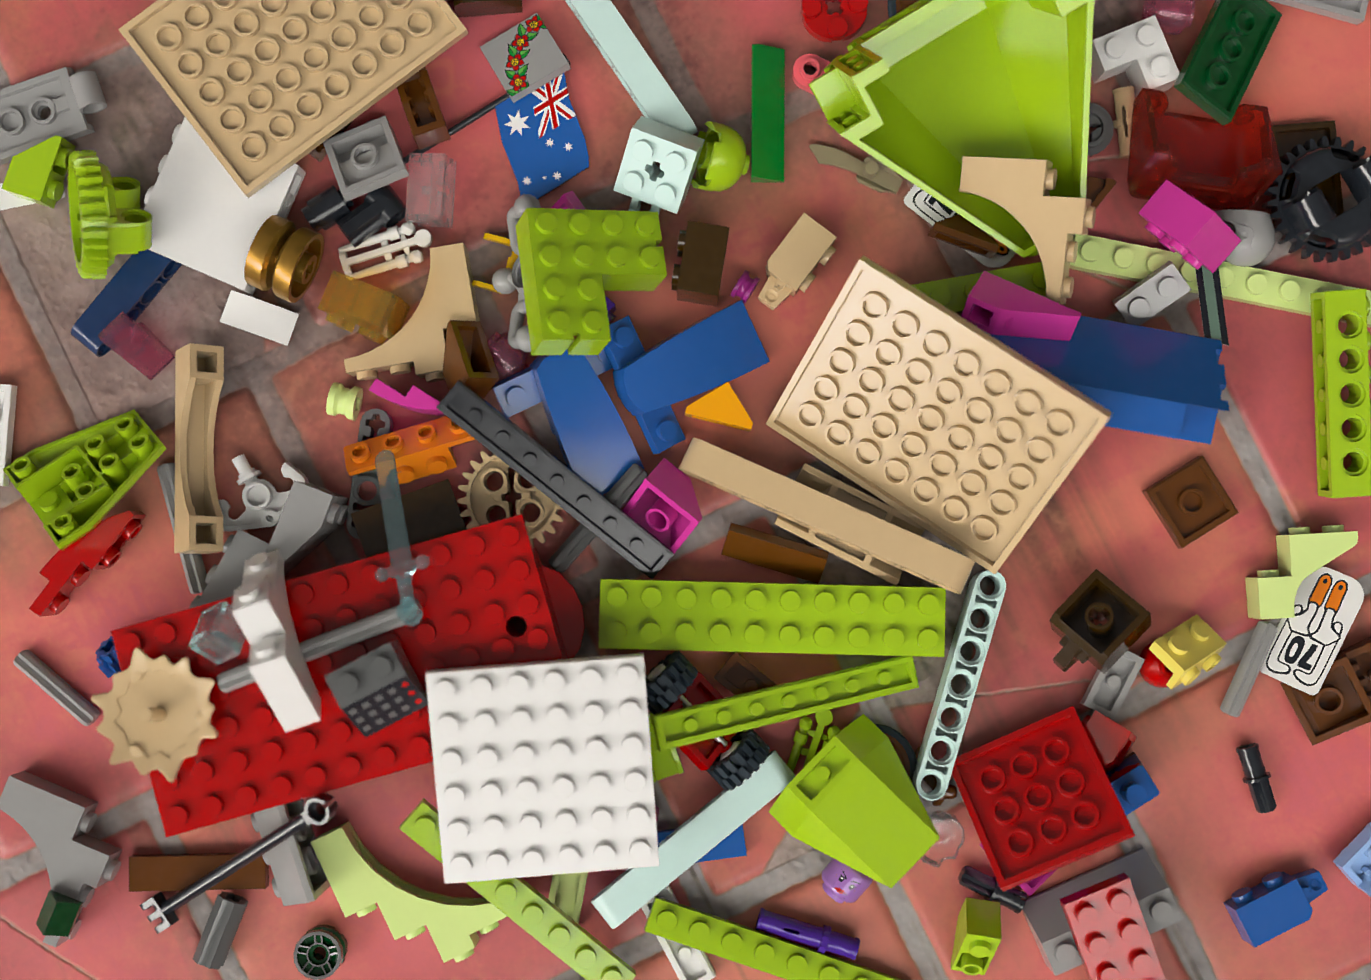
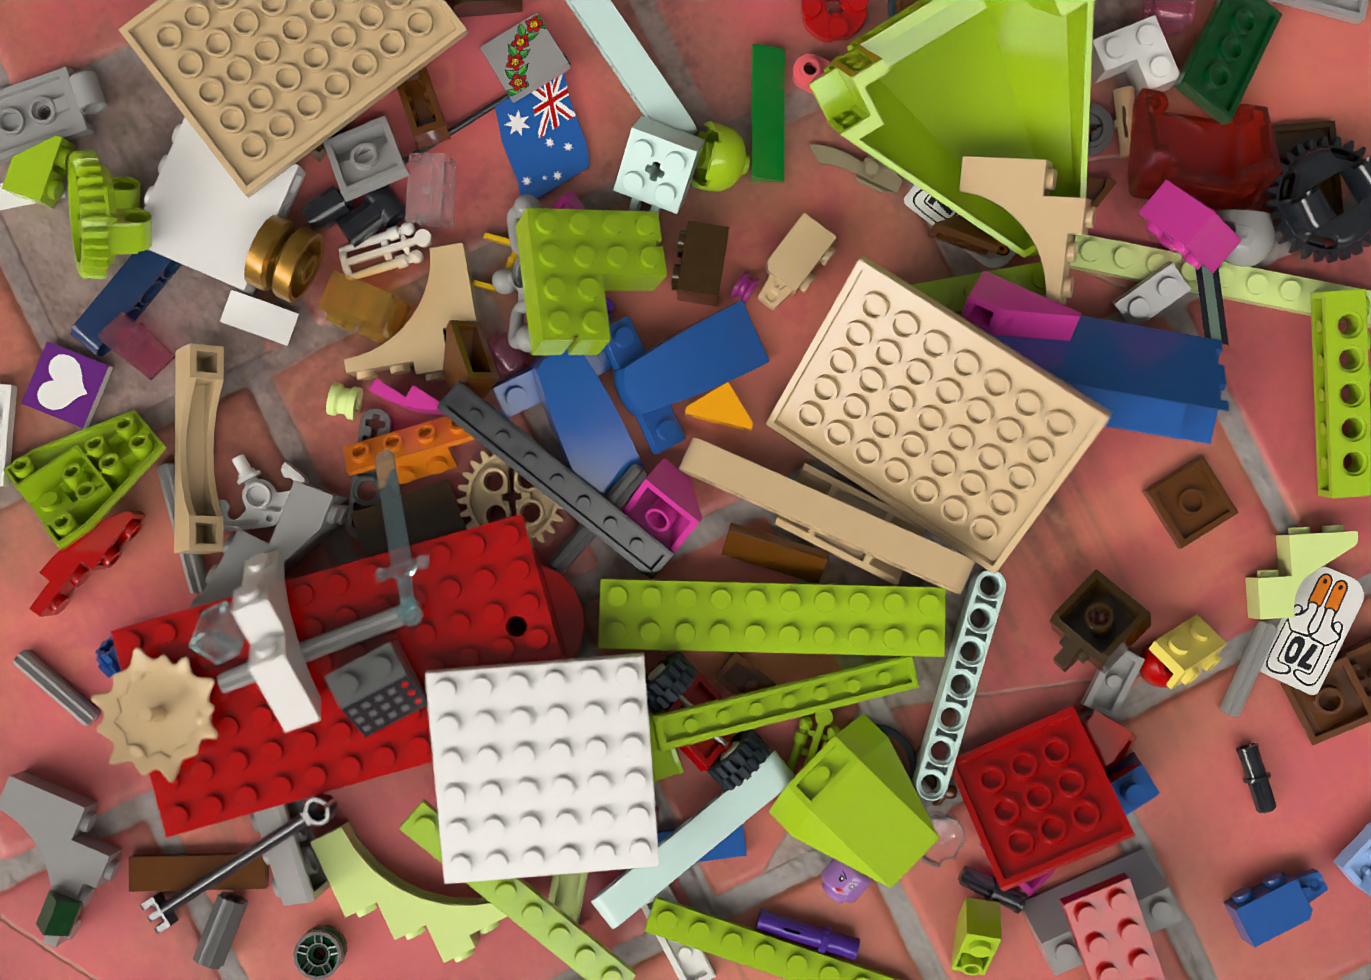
none -> tile [21,341,114,429]

